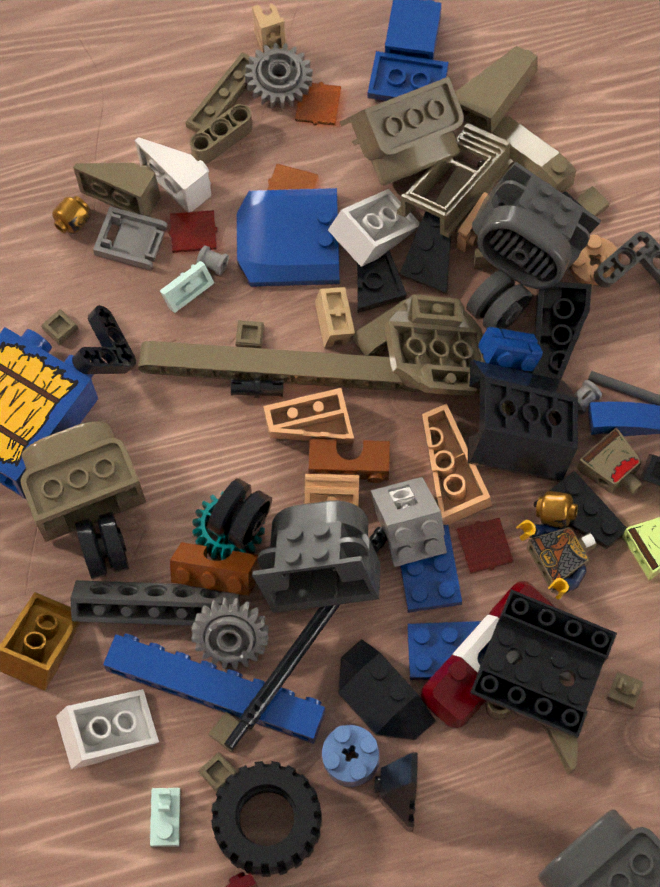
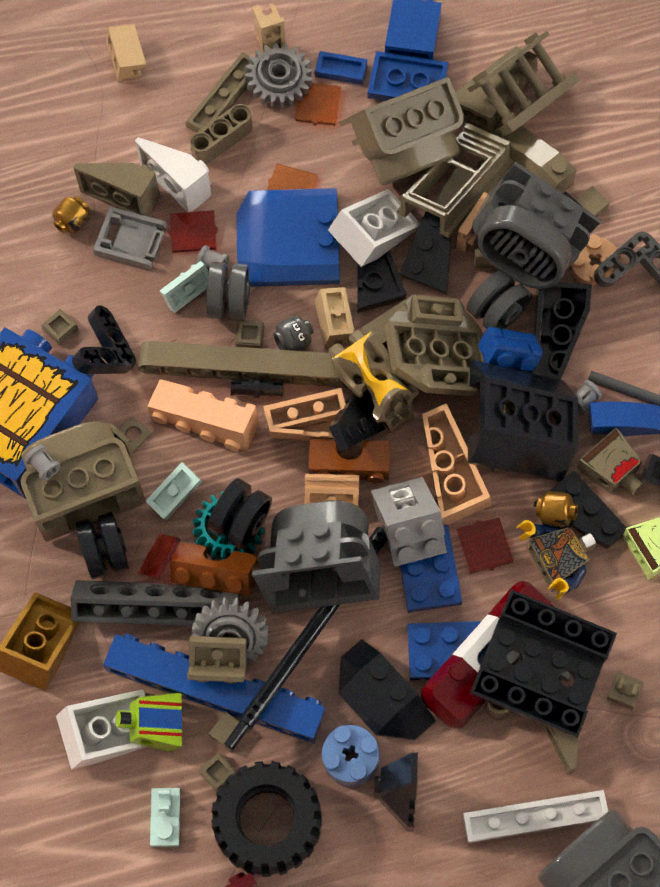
none -> light grey bush [24,444,61,481]
none -> tan hinge [106,24,146,82]
none -> dark tan bracket [109,417,152,455]
none -> torso [115,693,182,752]
none -> clear red piece [138,534,181,579]
none -> light aqua plate [146,462,202,520]
none -> light nougat wedge [147,379,258,452]
none -> dark tan bracket [188,636,246,684]
none -> dark grey wheel [207,262,250,321]
none -> dark grey head [273,315,314,351]
none -> blue tile [315,51,368,85]
none -> dark tan hips [329,329,419,432]
none -> black wing [329,382,386,452]
none -> white plate [463,790,608,843]
none -> dark tan fence [467,31,580,138]

